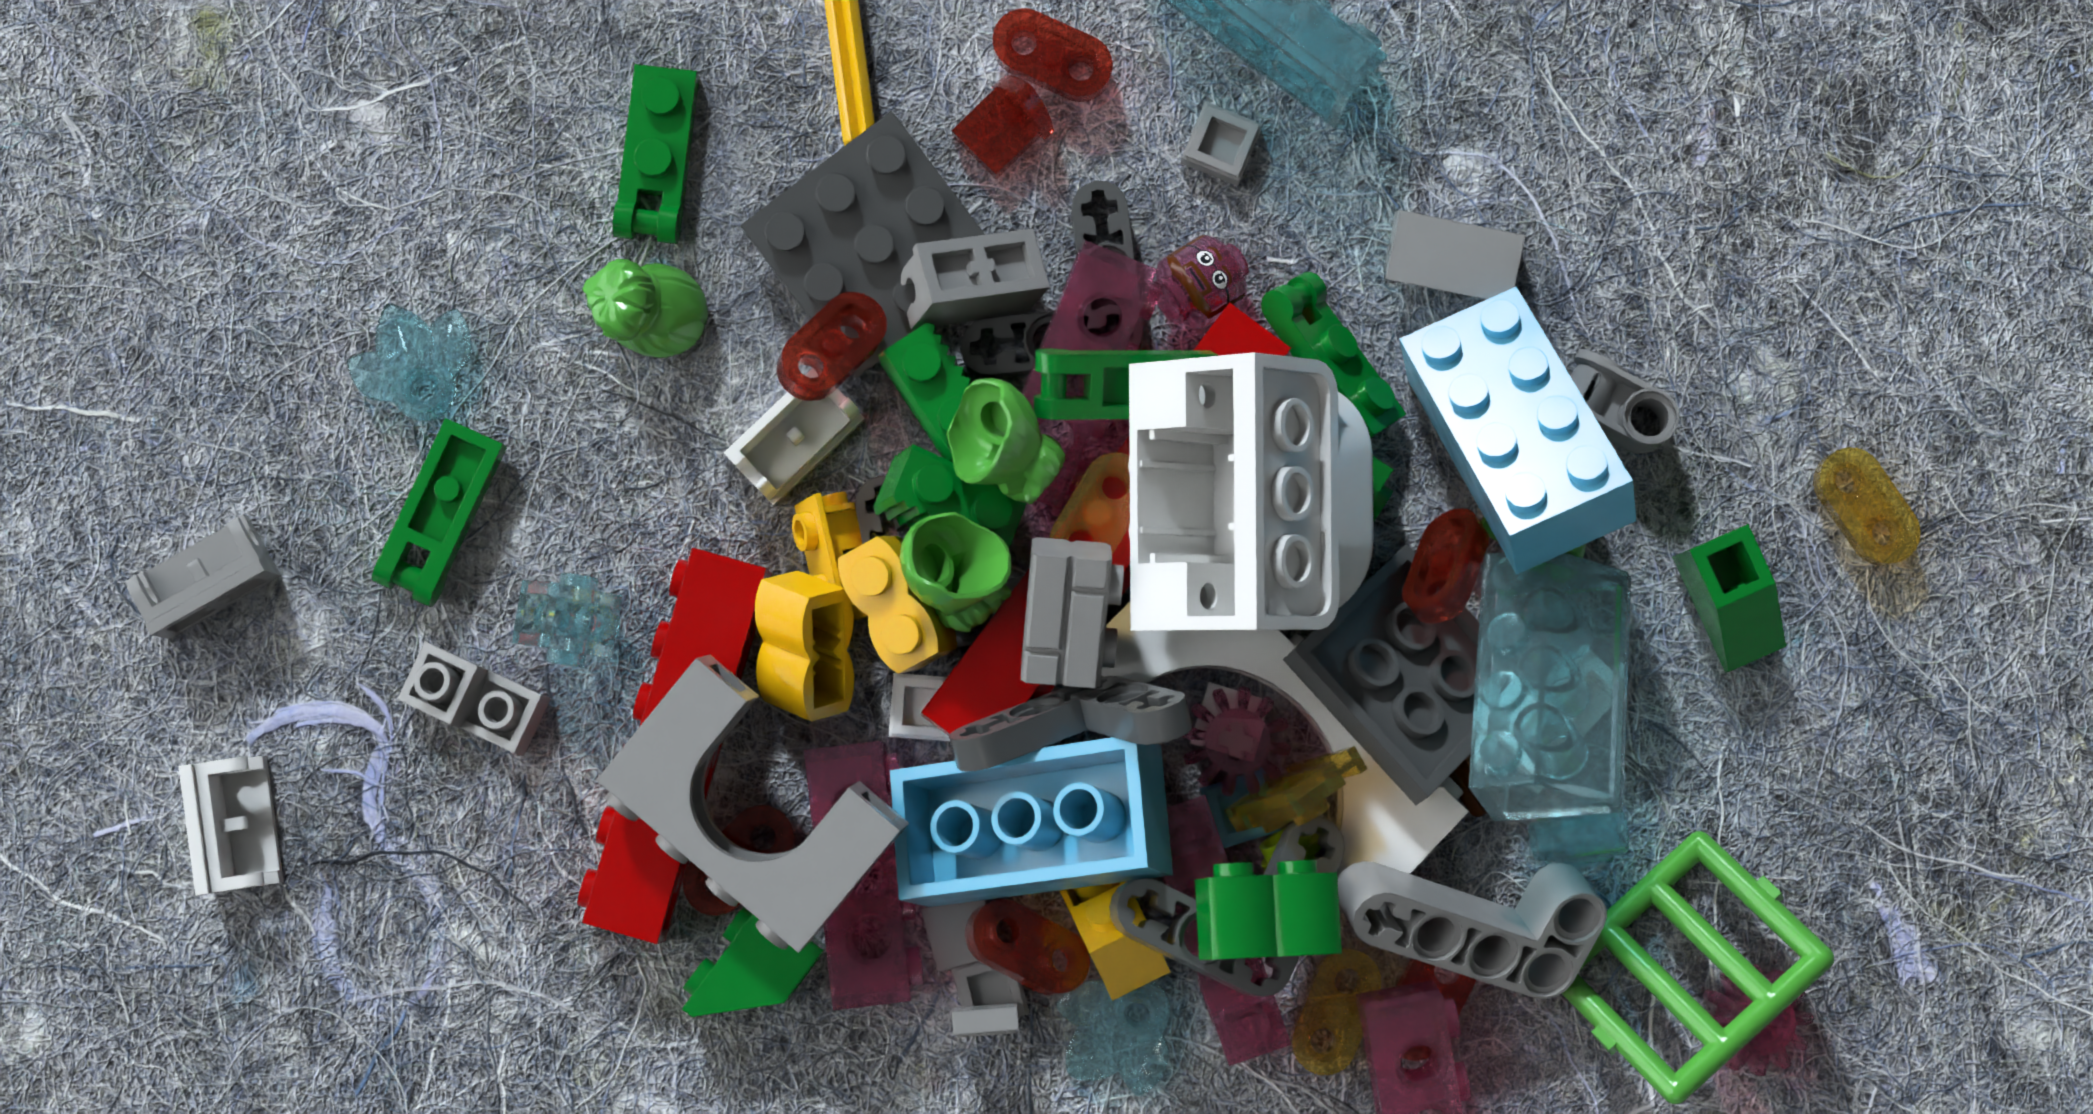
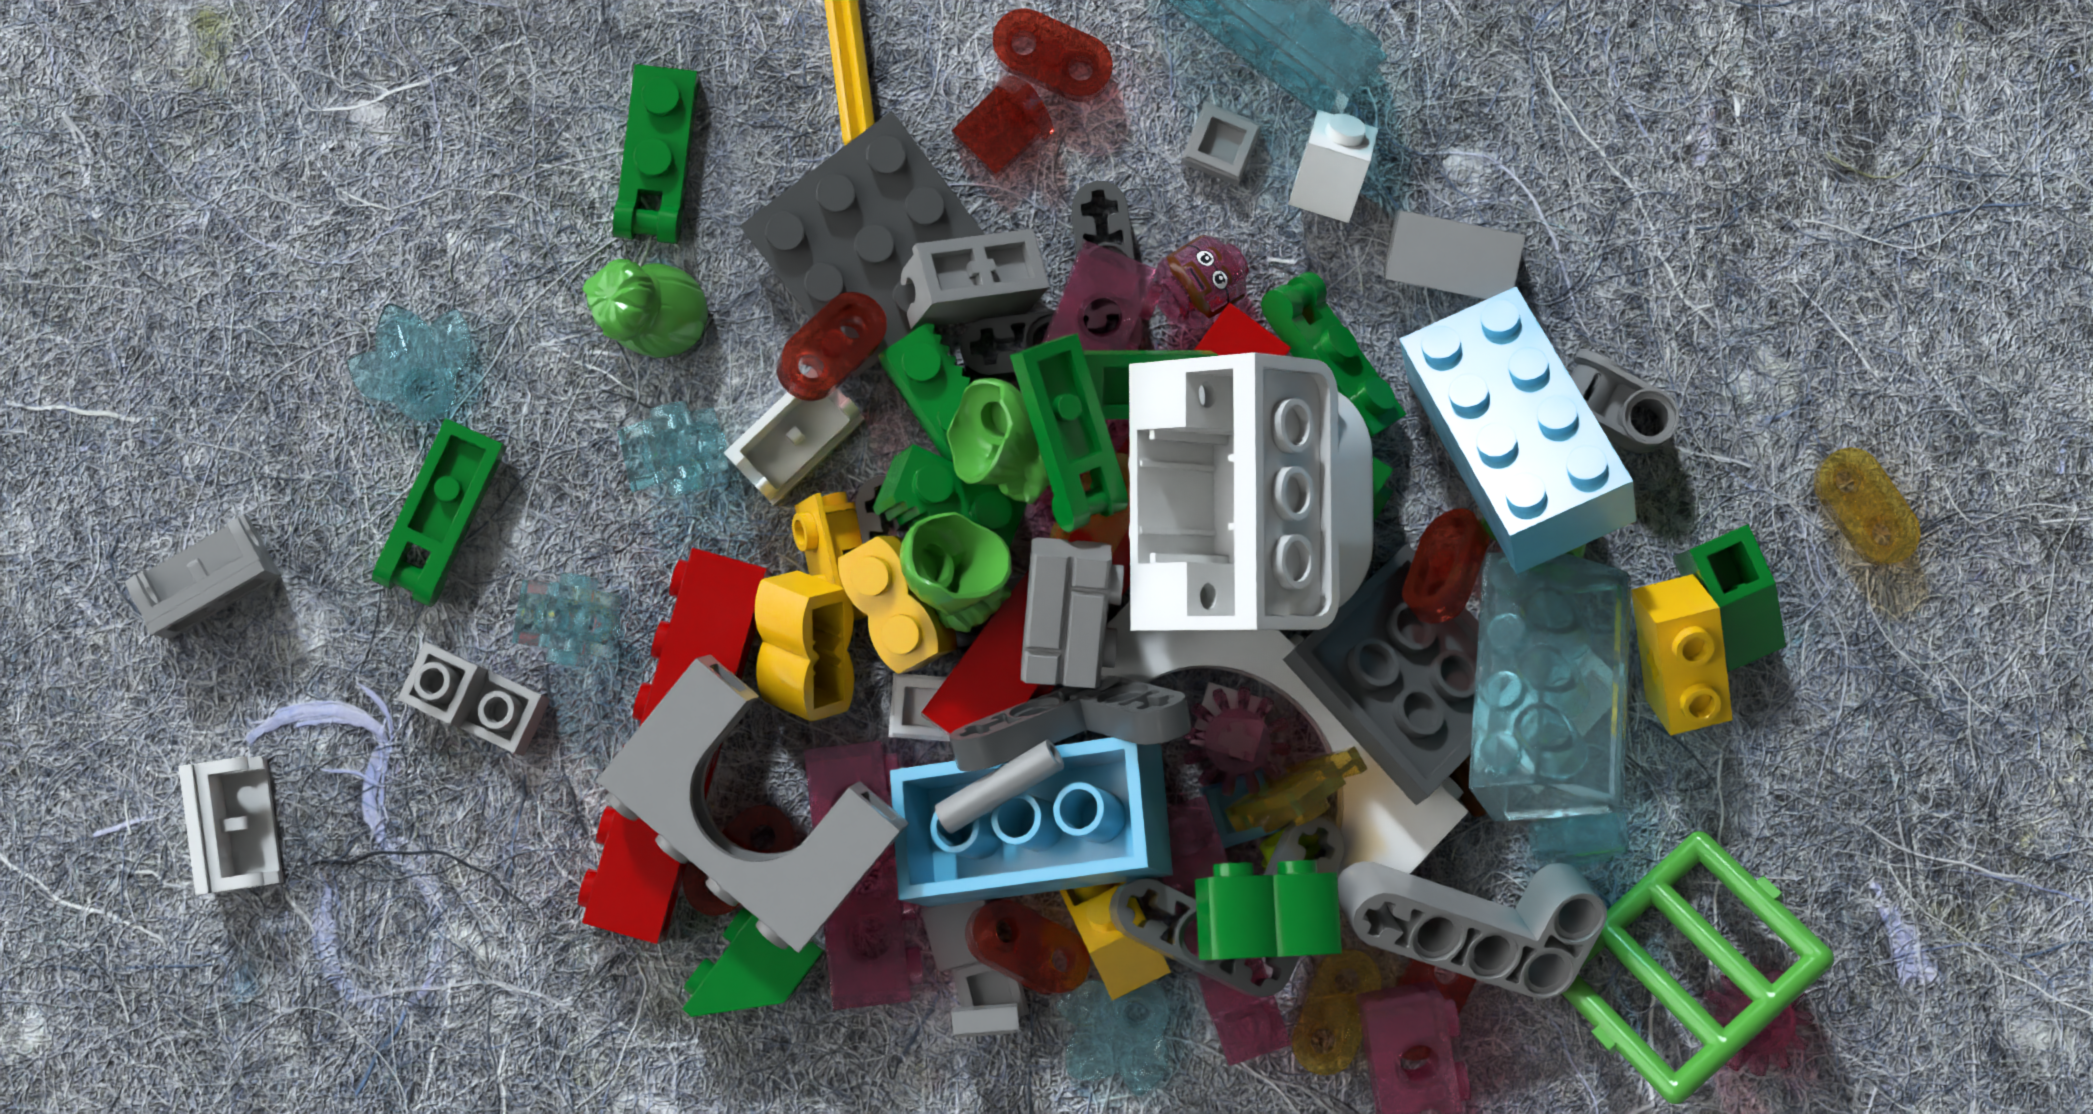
none -> clear light blue brick [617,401,729,497]
none -> light grey piece [935,739,1064,834]
none -> green plate [1010,333,1129,532]
none -> white brick [1288,110,1378,223]
none -> yellow brick [1631,574,1733,736]

